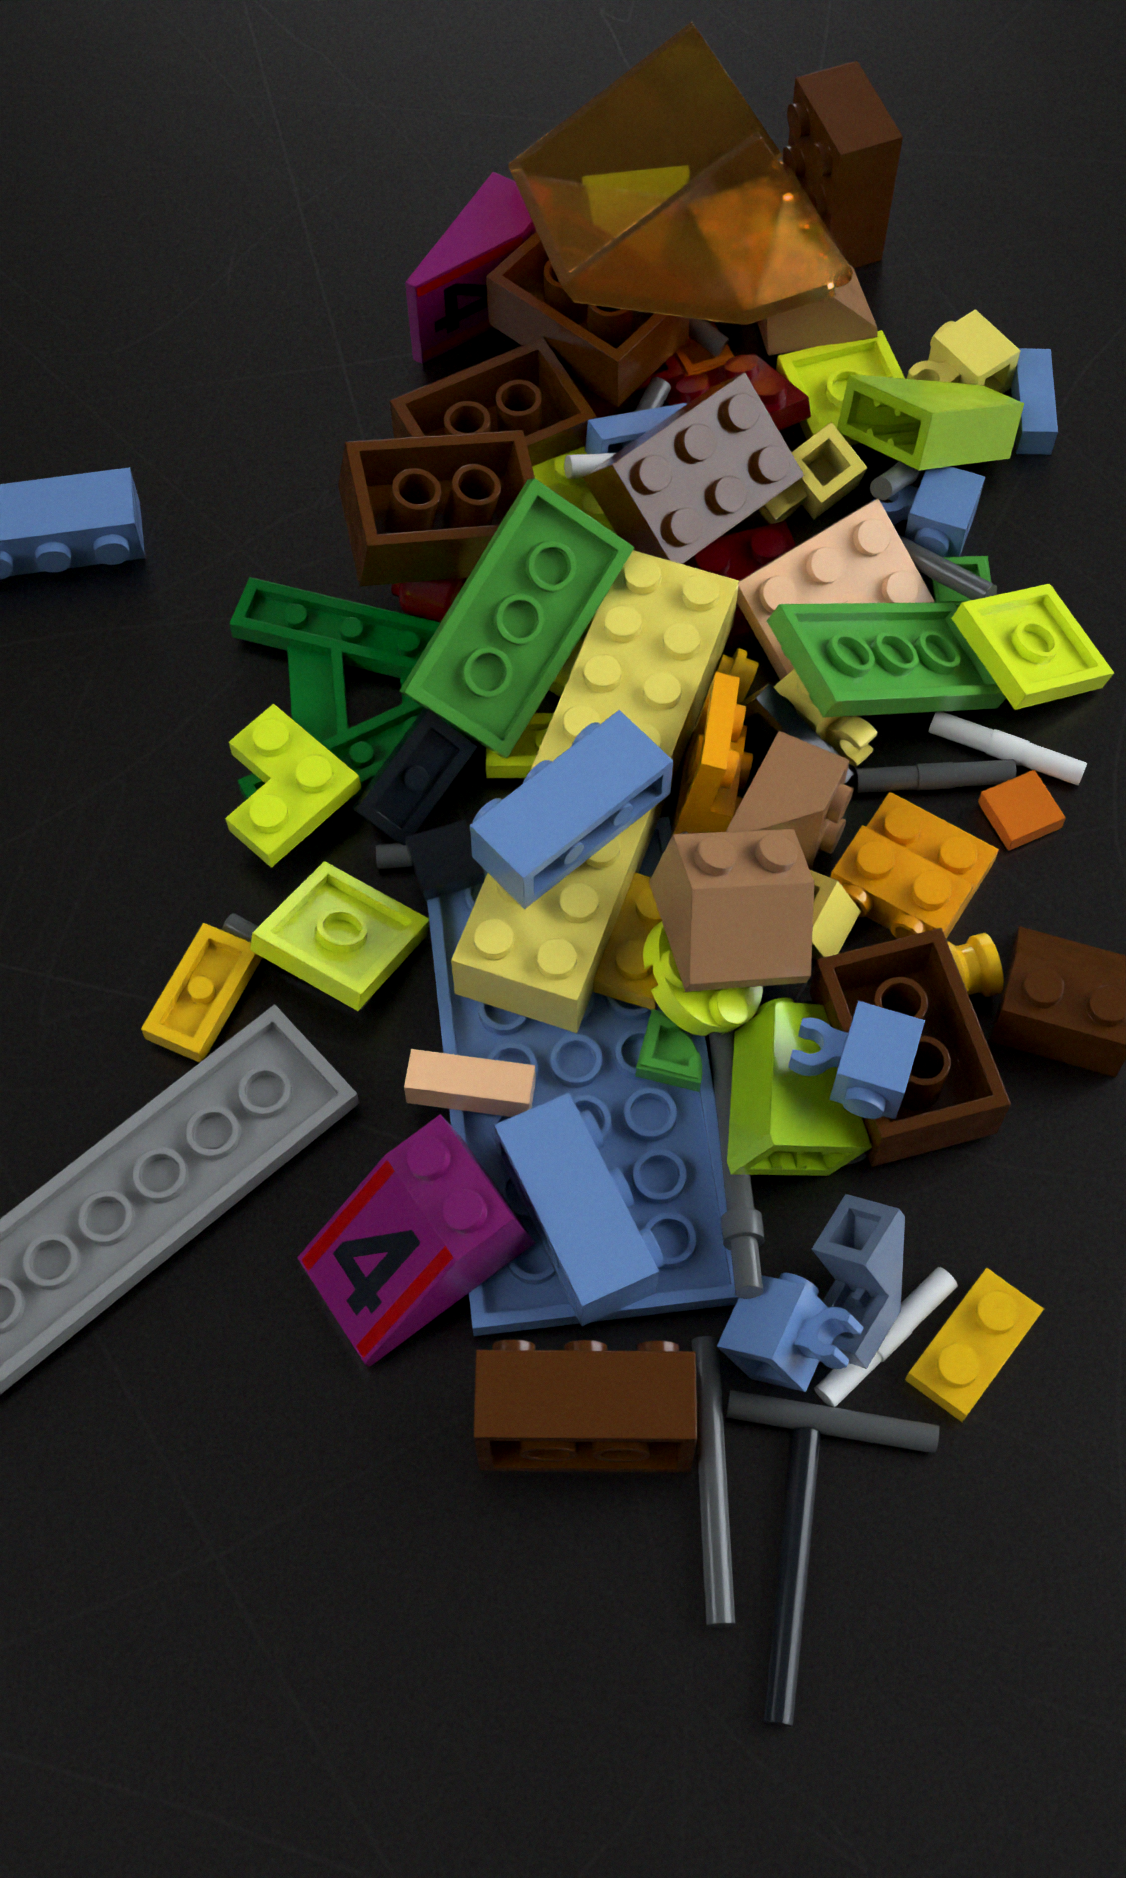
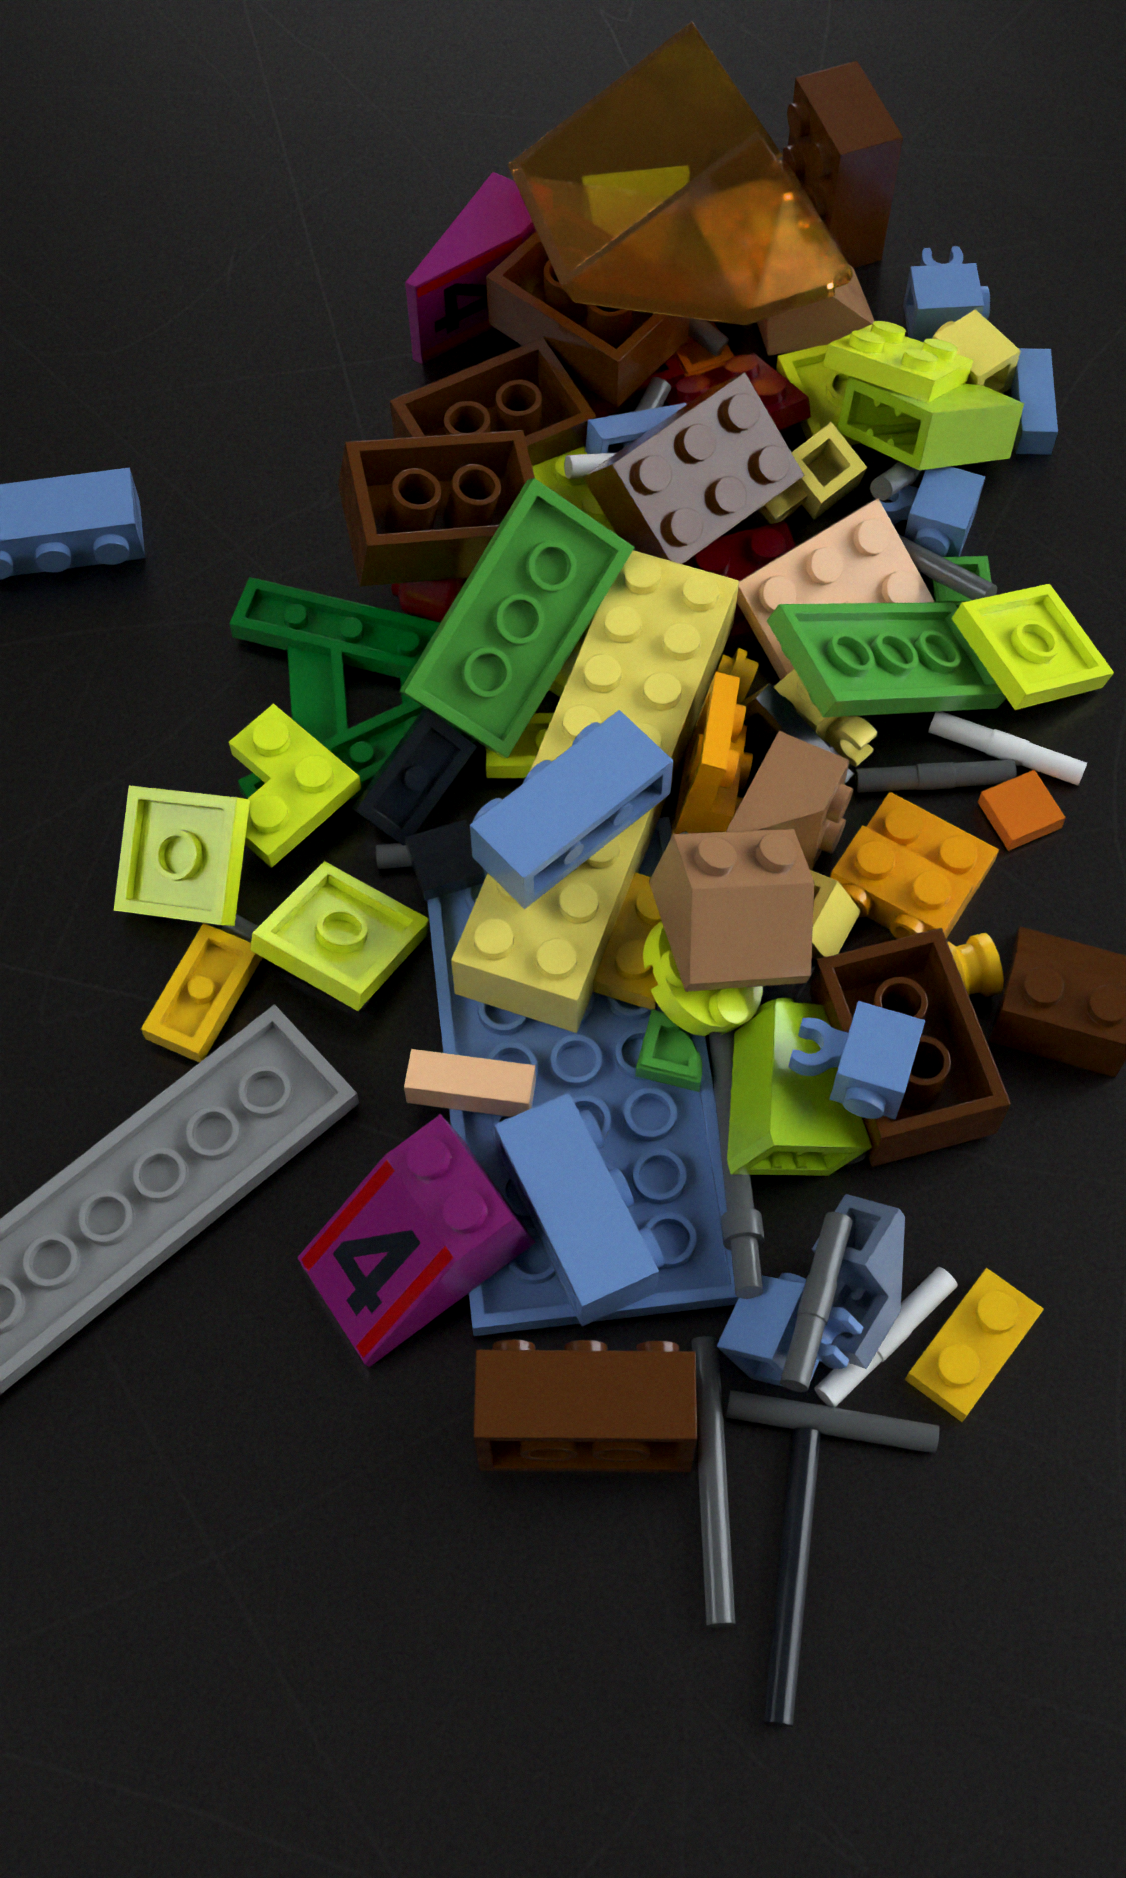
none -> neon yellow plate [114,785,250,926]
none -> dark grey piece [780,1212,853,1392]
none -> neon yellow plate [823,321,973,403]
none -> medium blue brick [903,246,990,342]

